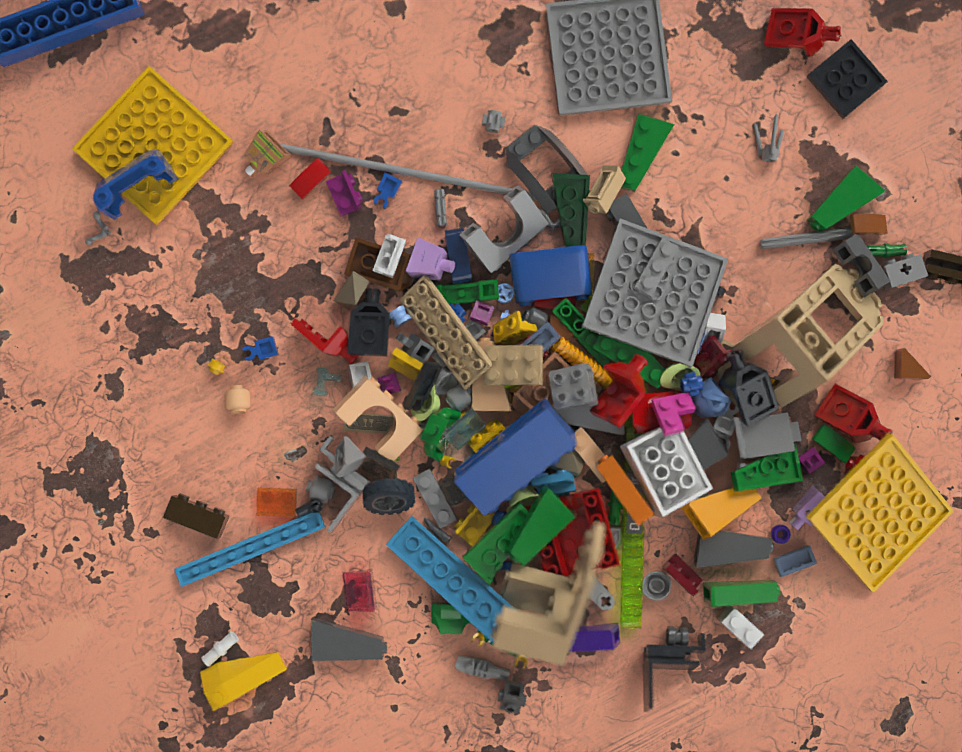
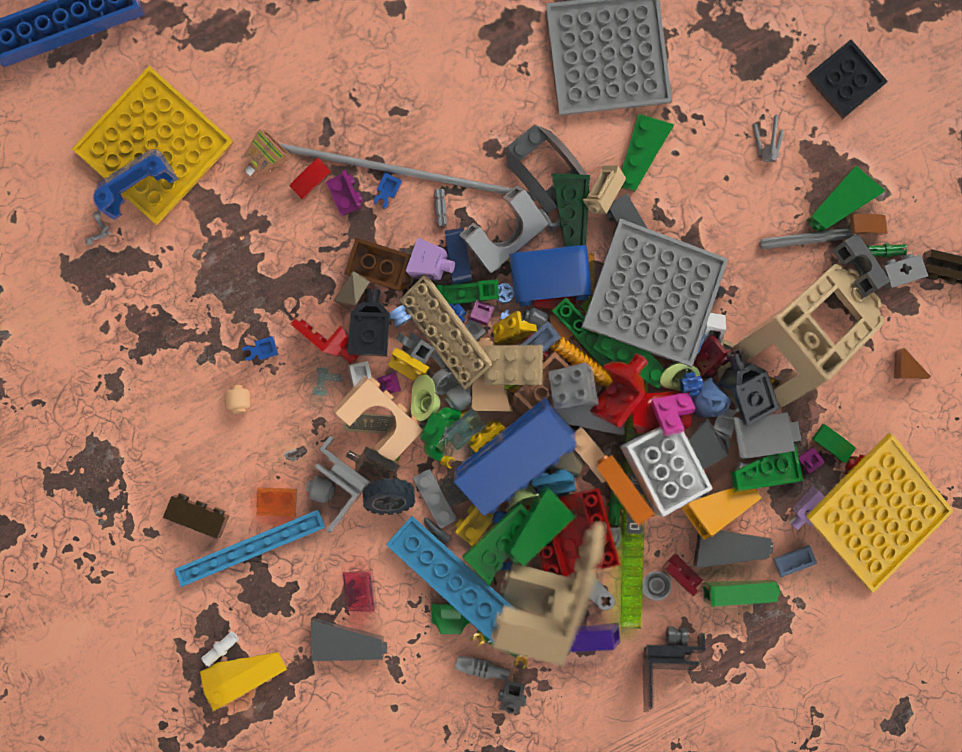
yellow plate [207,359,226,375] -> none
black arm [295,500,323,518] -> none
light grey slope [336,436,366,477] -> none
white hinge [373,234,406,278] -> none
black hinge [403,361,442,411] -> none
light grey gear [482,110,505,133] -> none
light grey plate [633,237,679,298] -> none
white brick [717,605,764,649] -> none
red plate [764,8,841,57] -> none
dark purple plate [771,525,791,544] -> none
red plate [815,383,893,444] -> none

